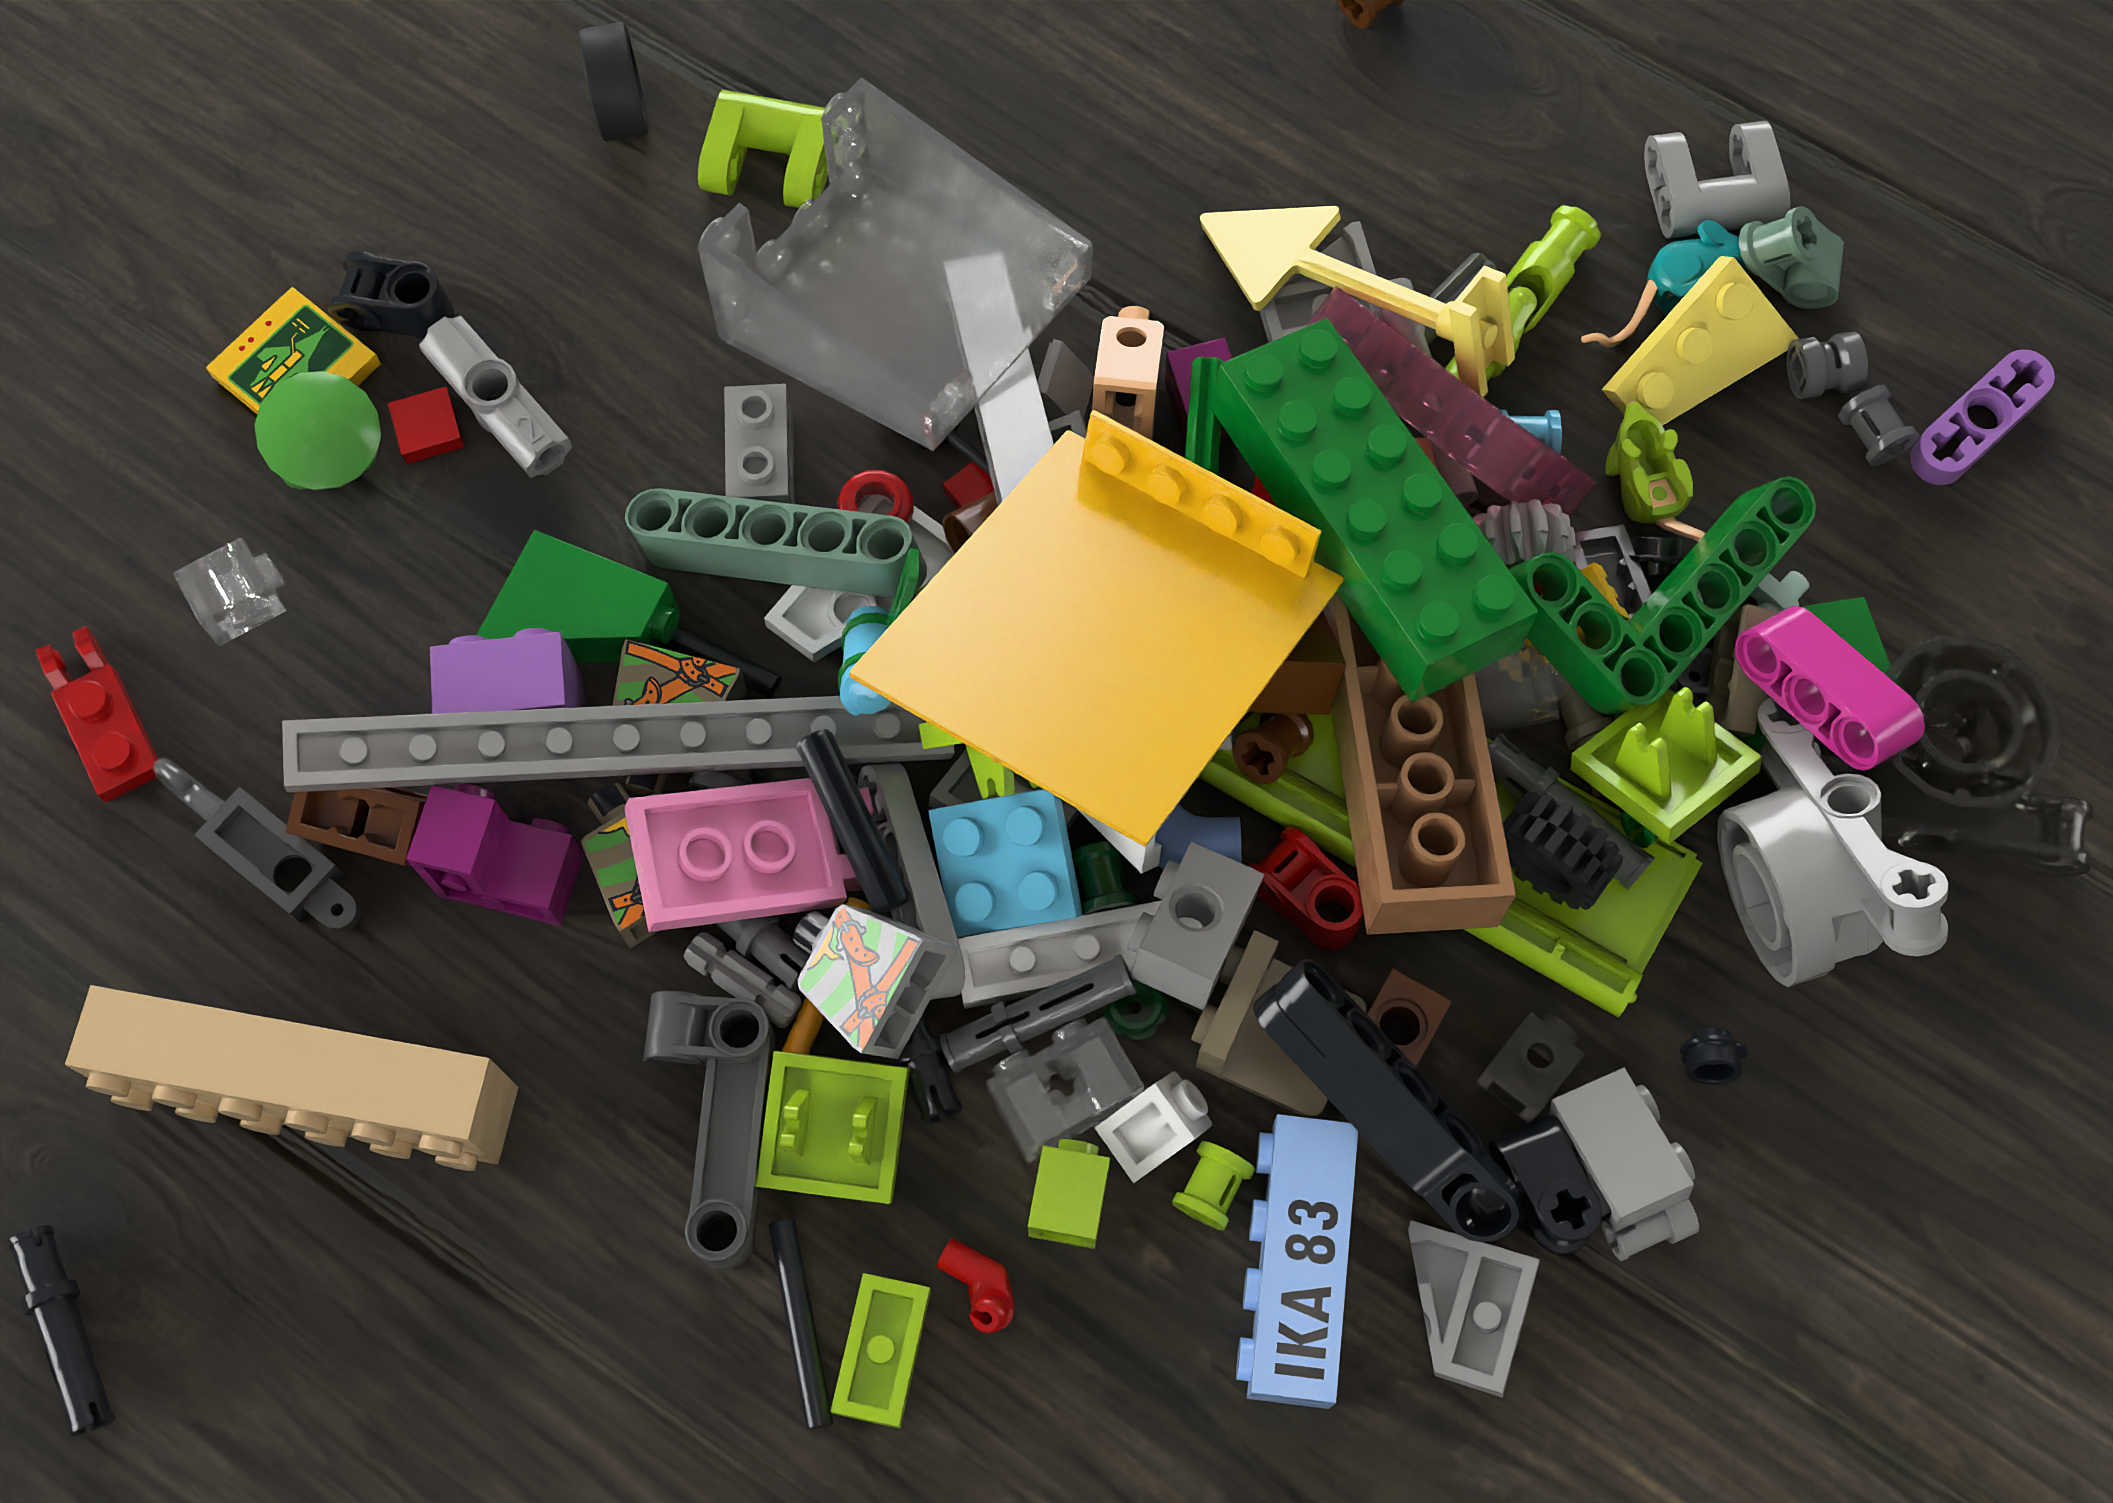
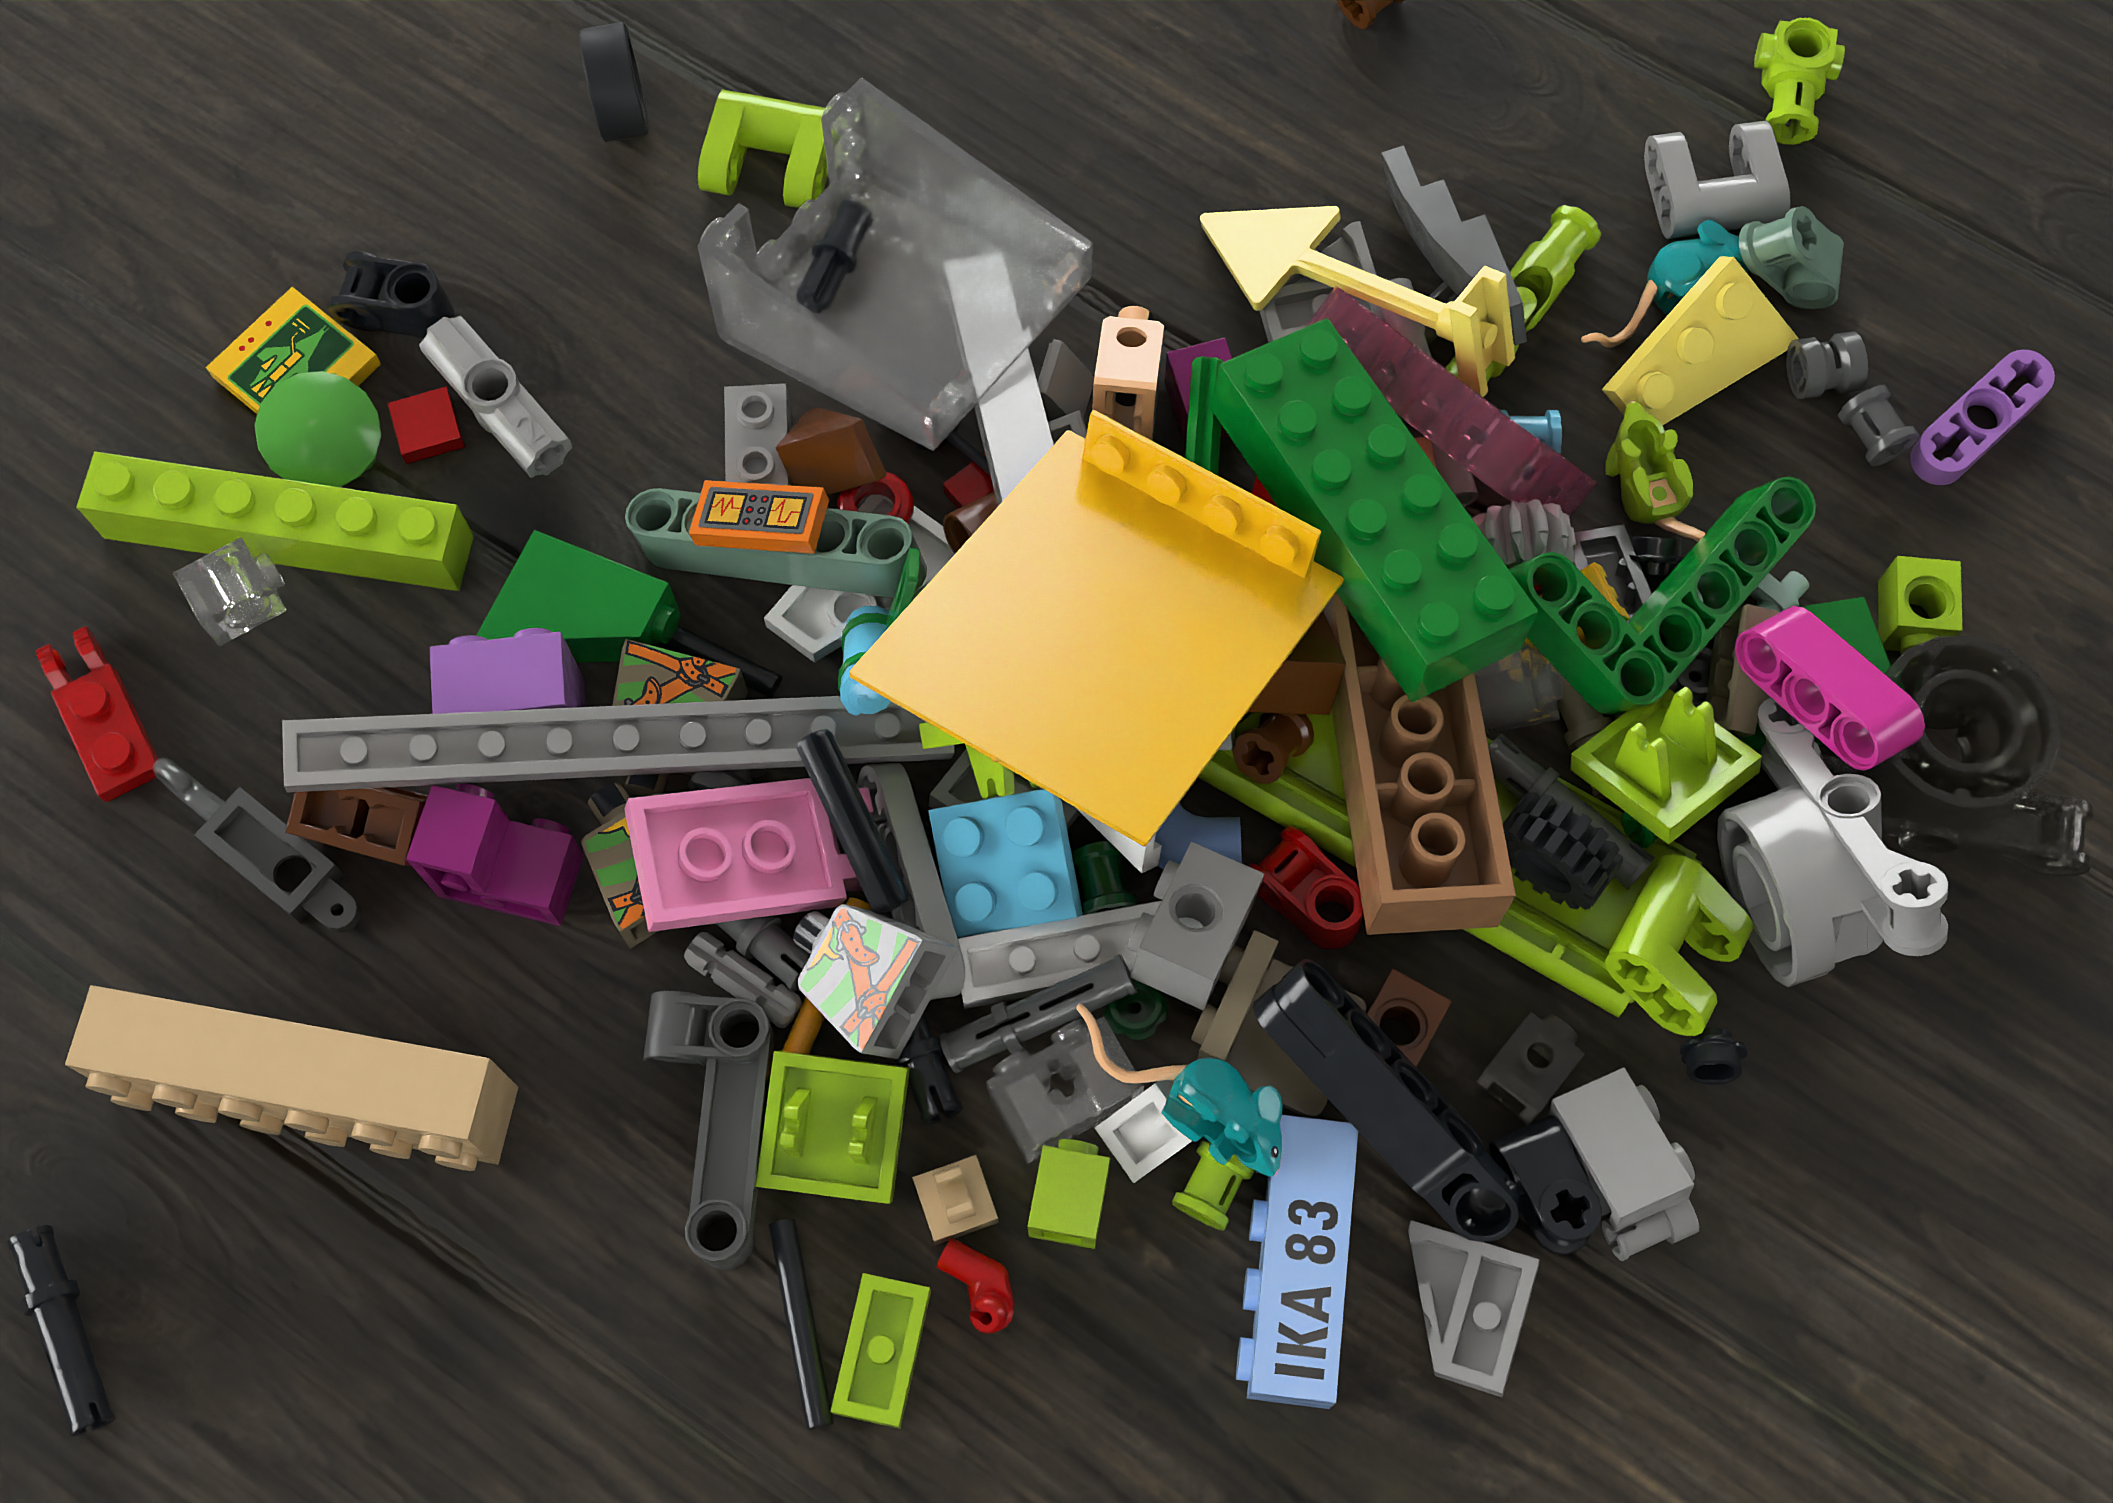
none -> lime brick [76,452,474,591]
none -> tile [689,480,829,554]
none -> reddish brown slope [775,407,887,495]
none -> black axle [796,200,874,314]
none -> tan tile [912,1155,999,1245]
none -> teal animal [1076,1004,1283,1177]
none -> slope [1381,145,1527,345]
none -> lime connector [1605,854,1753,1036]
none -> lime connector [1754,18,1845,145]
none -> lime brick [1878,556,1963,659]

